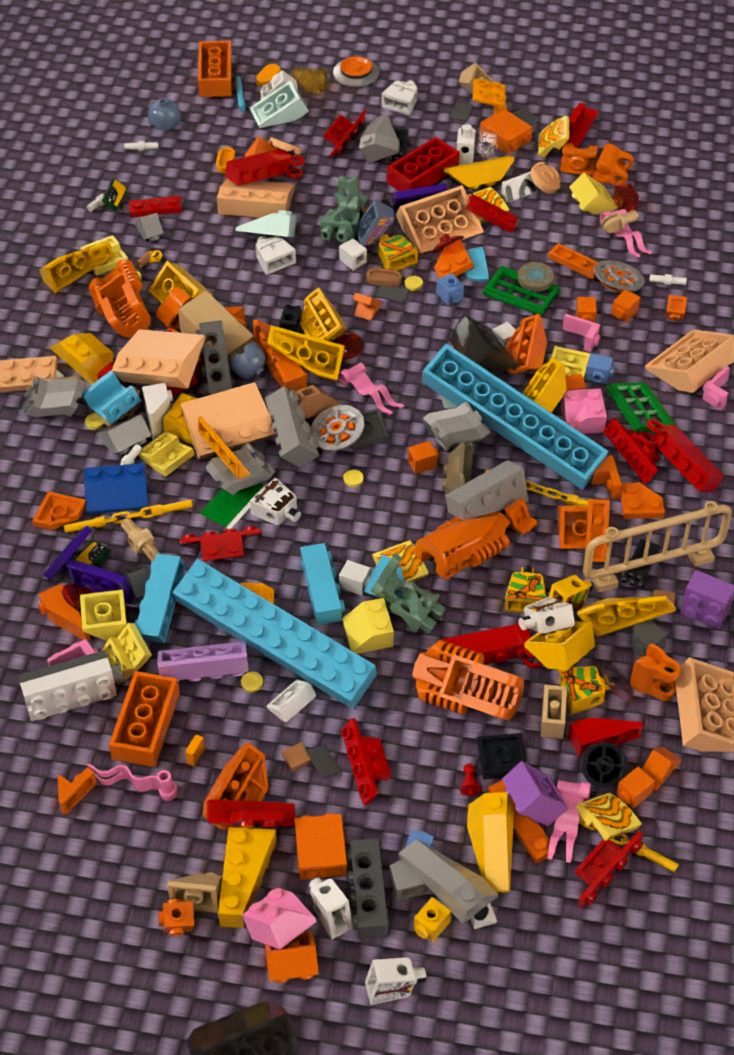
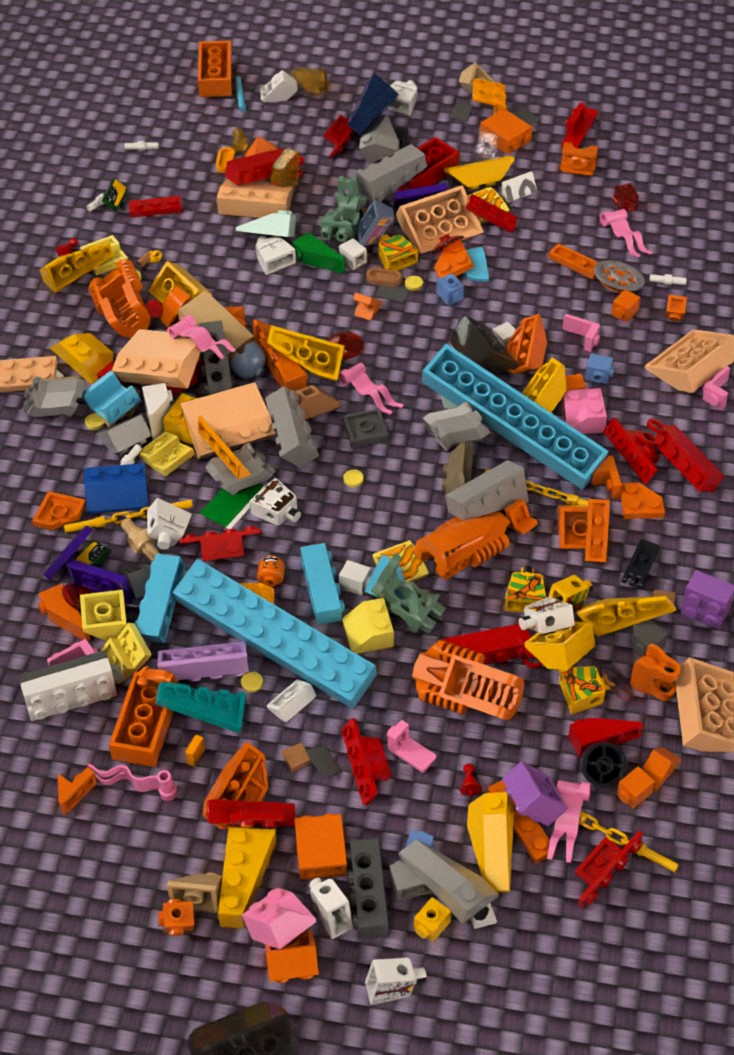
light grey slope [135,213,163,242] -> none
sand blue cylinder [148,98,181,131] -> none
light aqua slope [250,80,309,128] -> none
light orange tile [256,64,280,87] -> none
light nougat tile [269,137,302,155] -> none
black leg [280,305,301,332] -> none
yellow wedge [300,287,347,341] -> none
flat silver piece [310,405,365,452] -> none
piece [333,56,379,87] -> none
orange brick [408,441,439,474] -> none
white torso [457,124,476,165] -> none
black tile [476,733,527,780] -> none
green piece [483,266,561,316] -> none
dark tan tile [517,262,554,292] -> none
light nougat tile [531,162,561,194] -> none
slope [538,116,569,158] -> none
tan brick [540,685,567,739] -> none
light yellow slope [550,346,590,379] -> none
light yellow slope [570,172,618,215] -> none
orange brick [575,297,597,323] -> none
slope [575,793,642,841] -> none
tan bar [583,501,732,592] -> none
orange piece [592,143,634,186] -> none
tan arm [601,210,639,233] -> none
green piece [606,382,675,433] -> none
none -> red piece [56,238,79,257]
none -> orange arm [137,666,175,687]
none -> red piece [145,300,163,318]
none -> white torso [147,498,192,549]
none -> teal wing [155,682,246,733]
none -> bright pink flag [168,315,236,359]
none -> clear yellow arm [232,128,248,152]
none -> orange head [257,555,285,587]
none -> clear yellow slope [271,148,300,187]
none -> green slope [293,232,345,273]
none -> dark blue wedge [347,73,399,136]
none -> light grey wedge [356,144,427,203]
none -> bright pink bracket [387,720,436,773]

